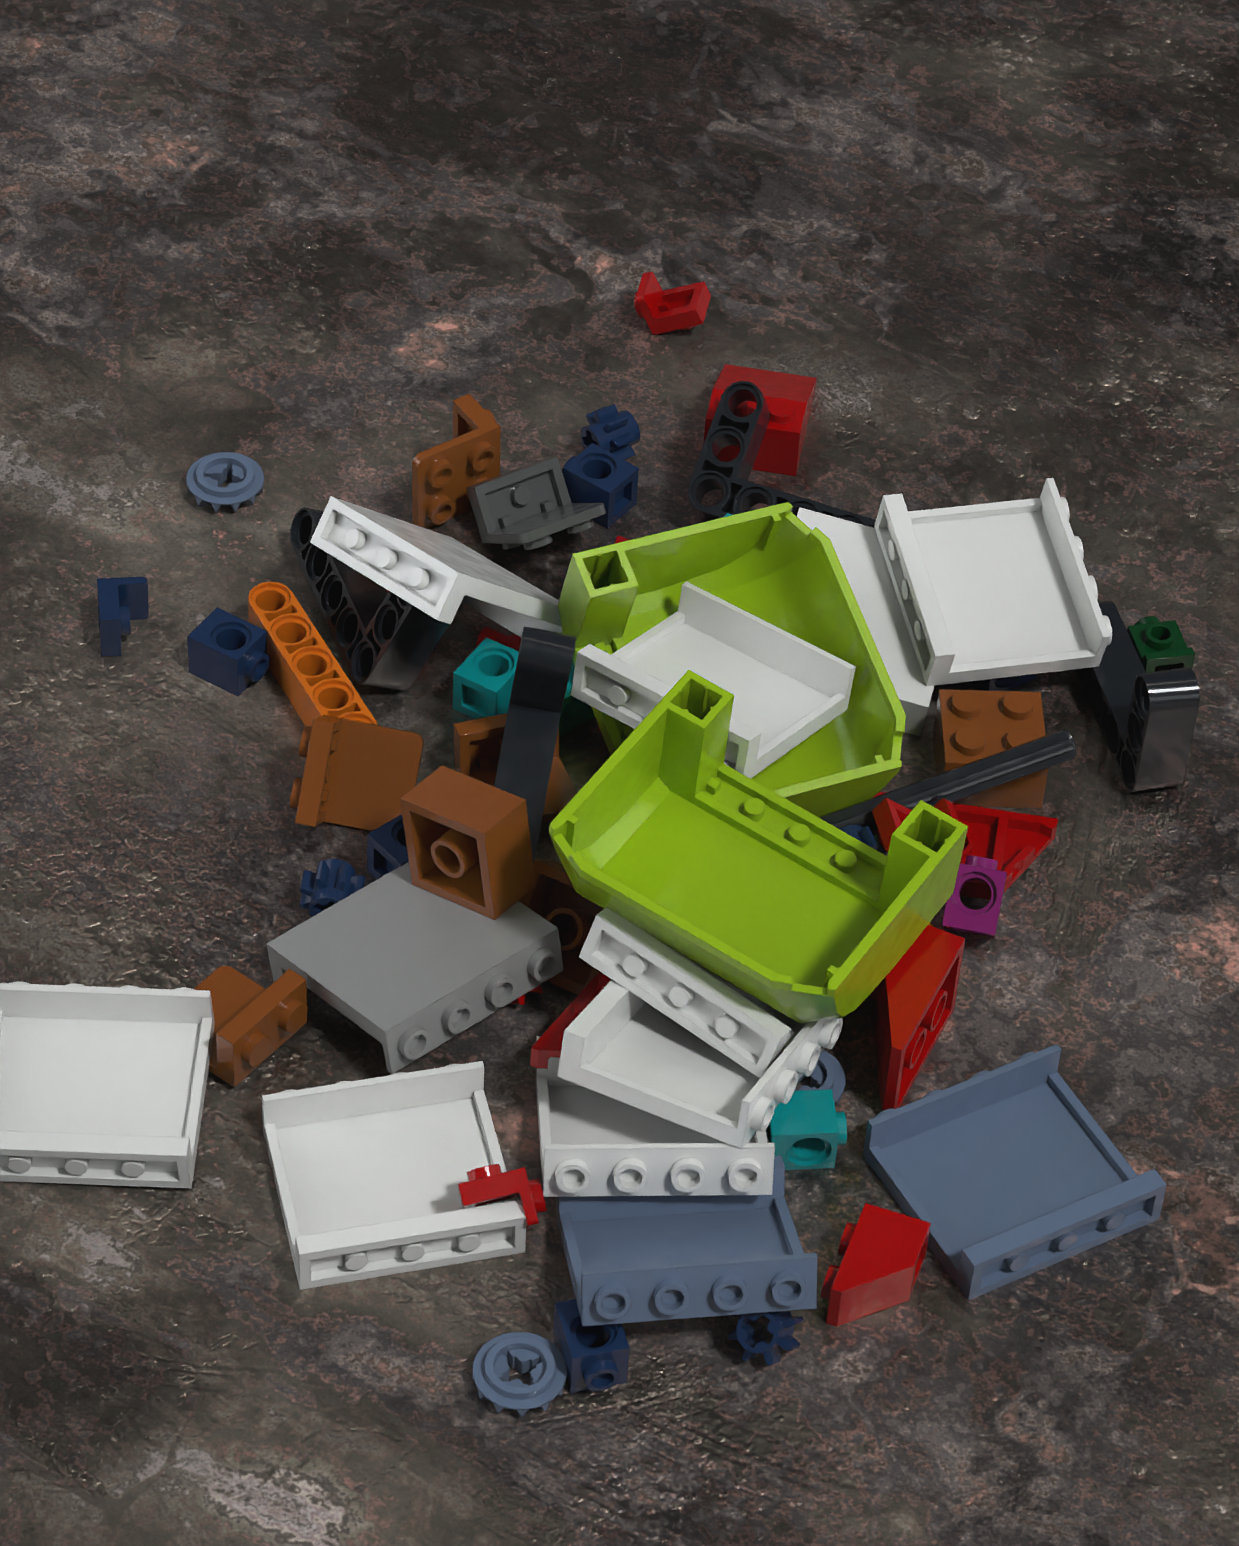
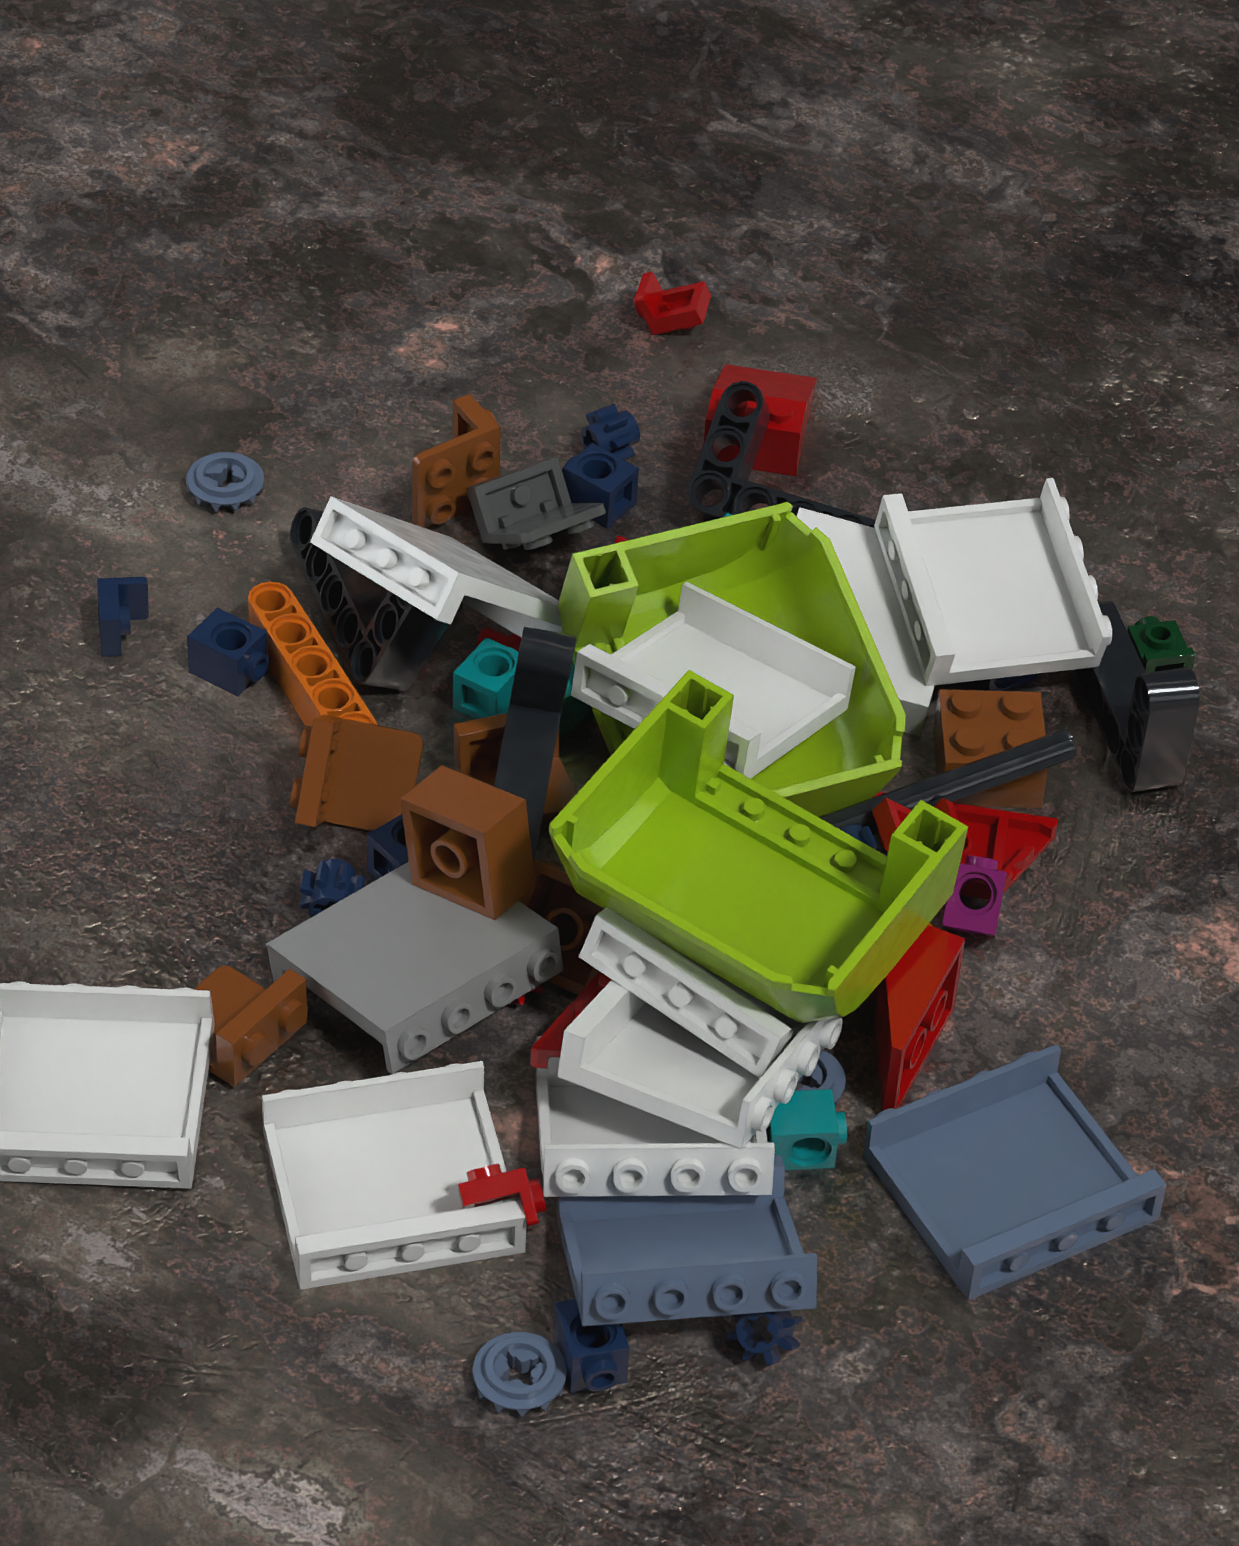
red slope [821,1203,931,1327] -> none

